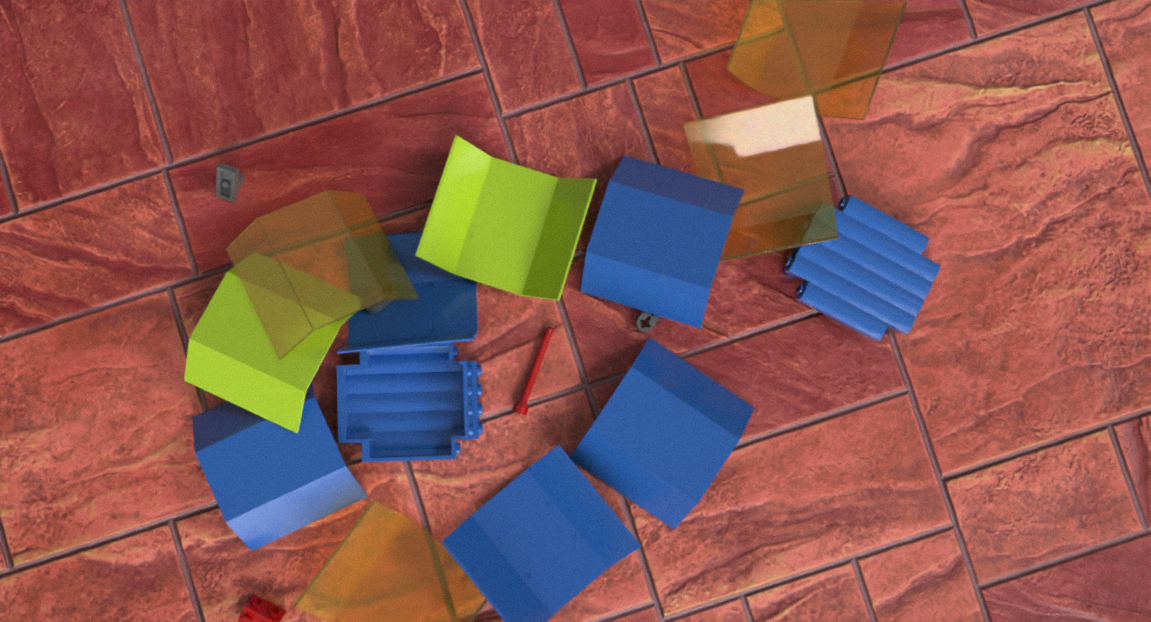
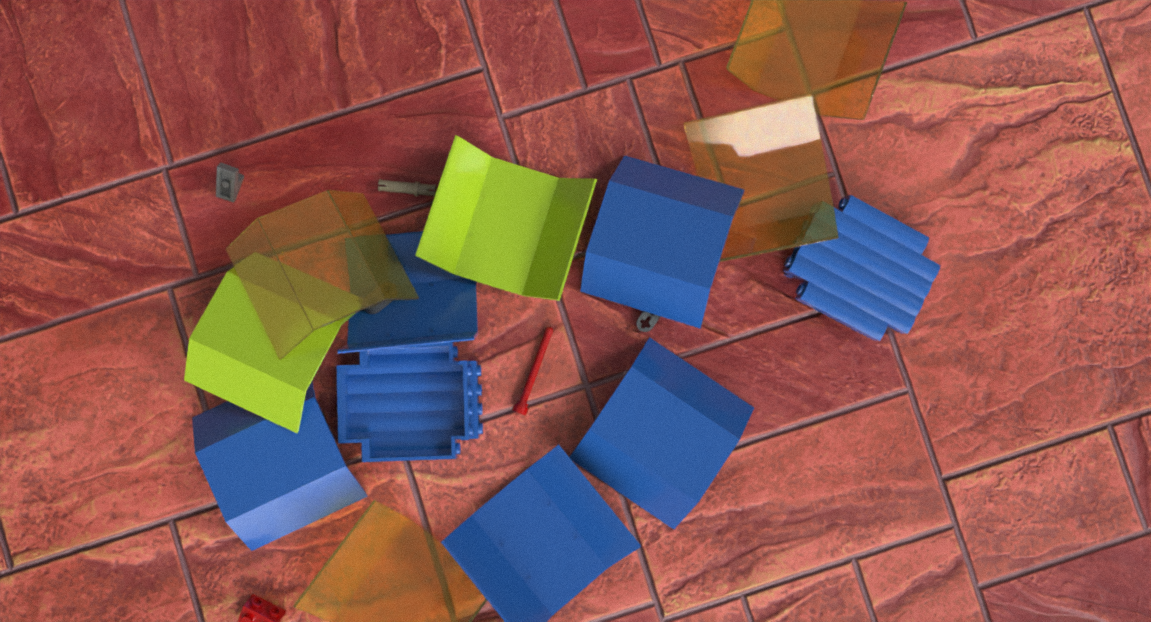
none -> dark tan pin [378,179,437,197]

